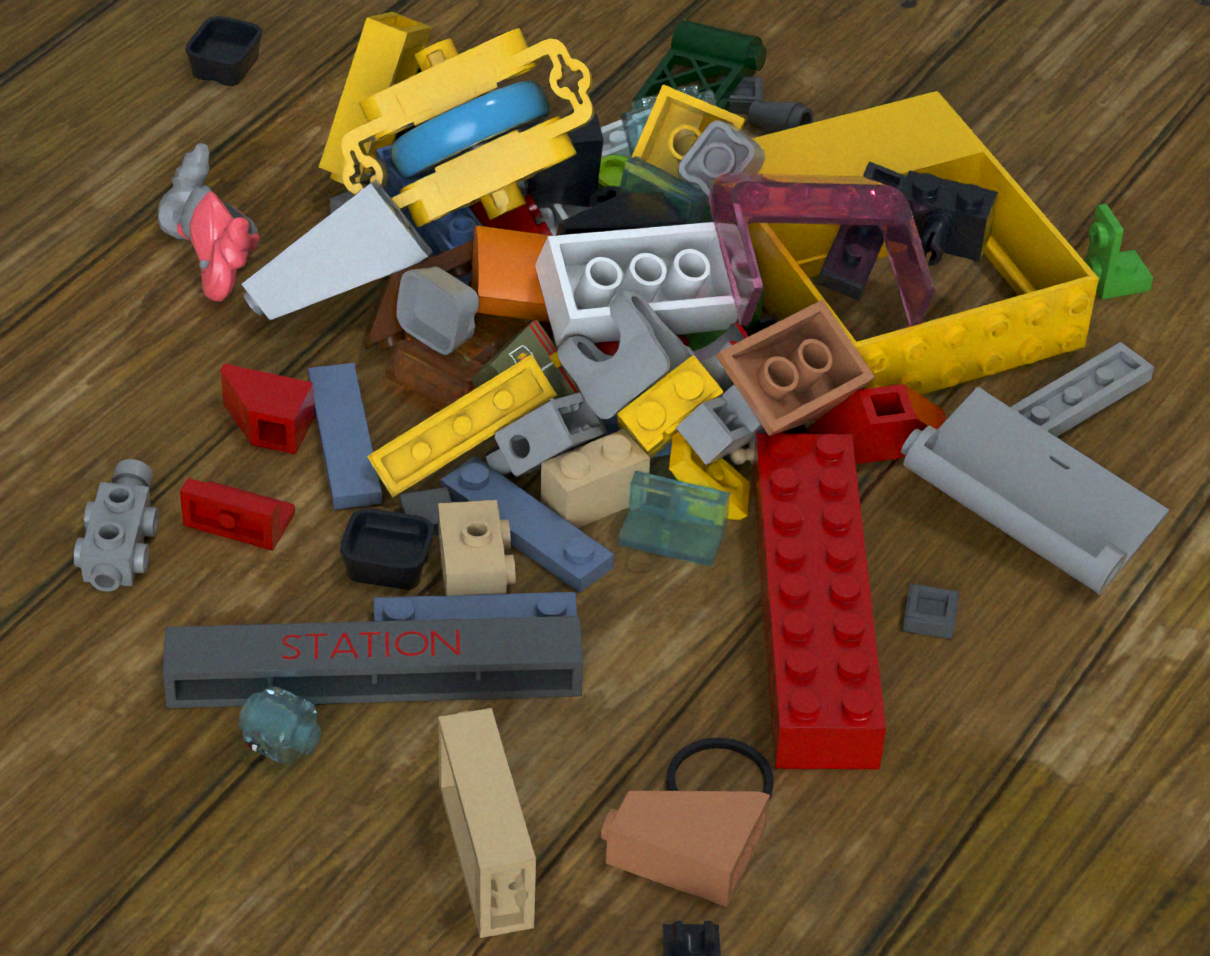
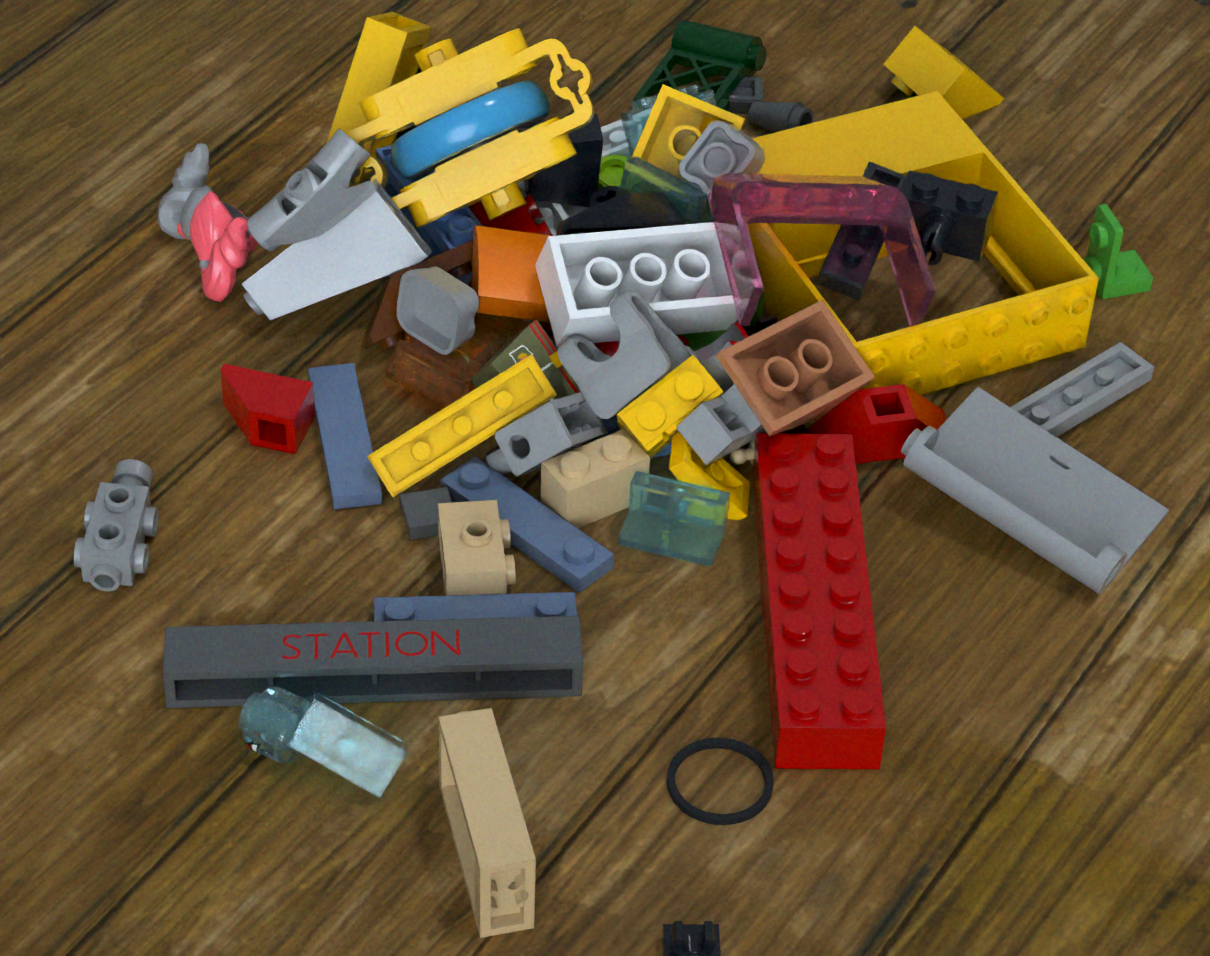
red panel [180,478,295,551] -> none
black piece [185,16,262,86] -> none
black piece [340,508,434,590] -> none
nougat slope [601,791,770,907] -> none
dark grey tile [902,583,959,639] -> none
none -> light grey pin [247,128,377,252]
none -> clear light blue panel [287,691,407,798]
none -> yellow slope [883,26,1005,119]

